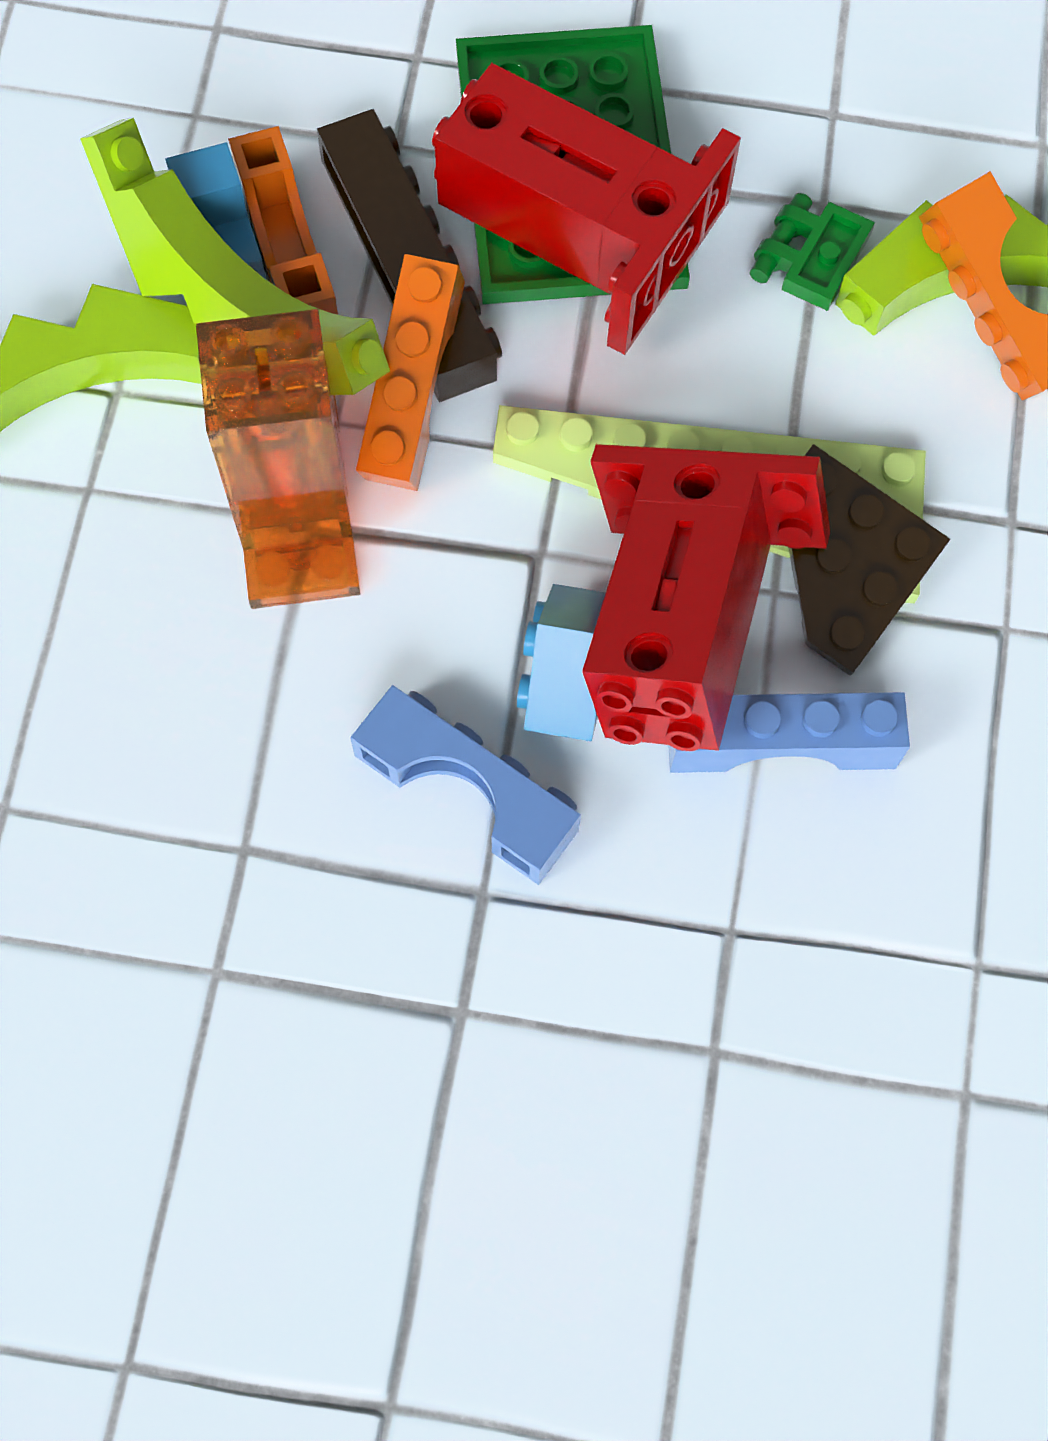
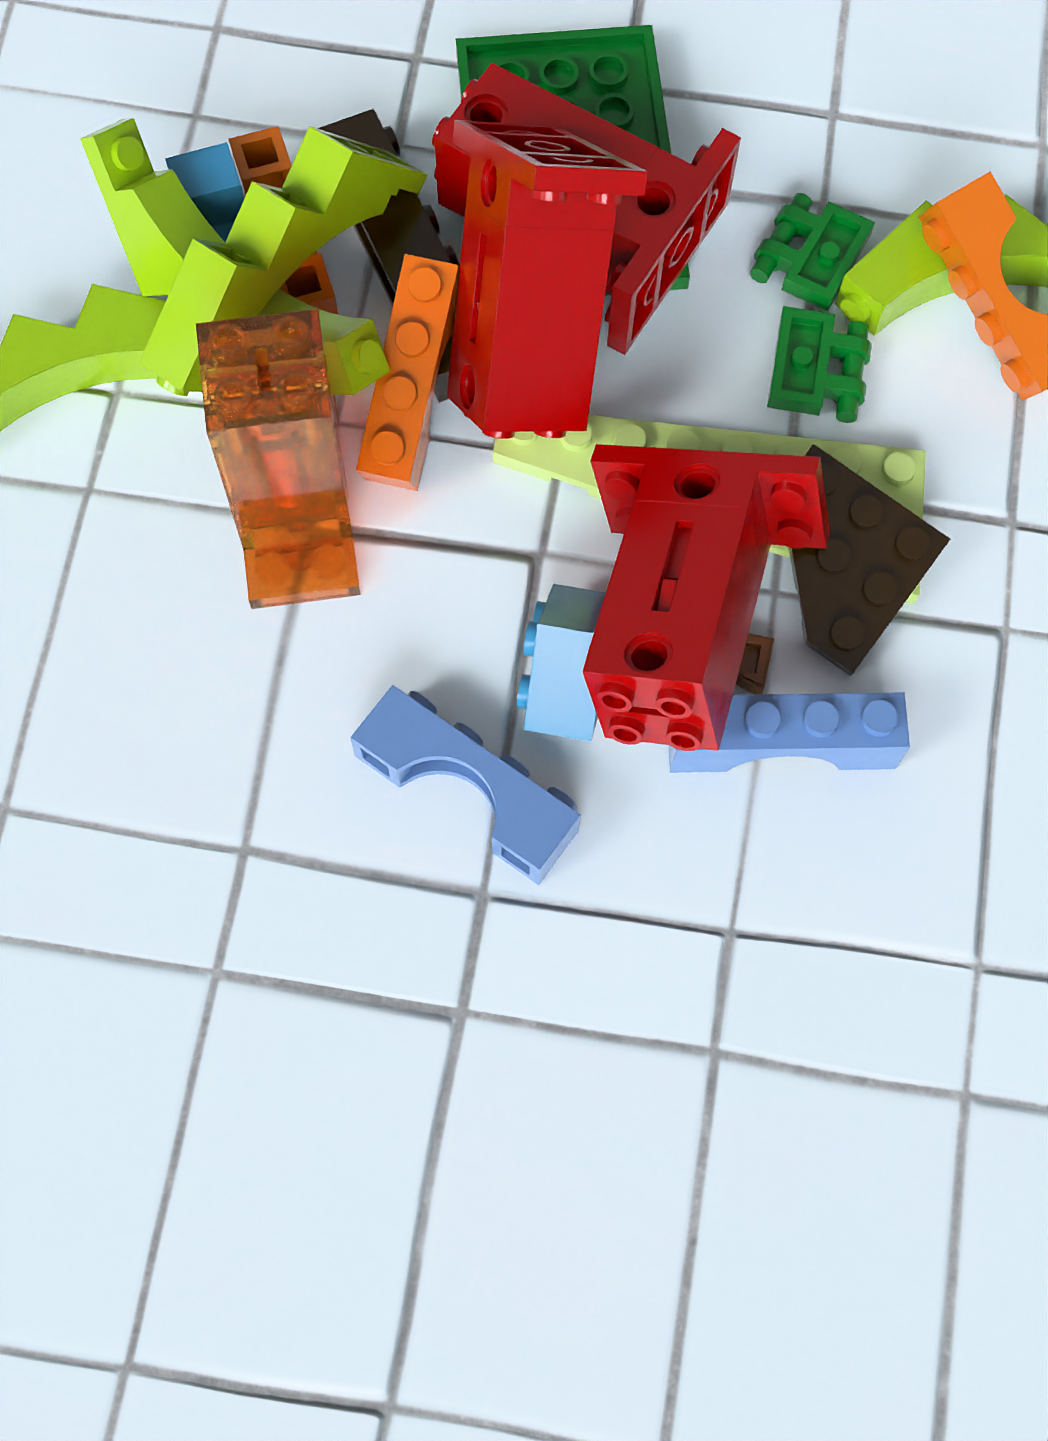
none -> lime arch [139,126,428,396]
none -> red brick [447,120,648,439]
none -> dark orange tile [736,633,774,695]
none -> green plate [767,306,872,423]

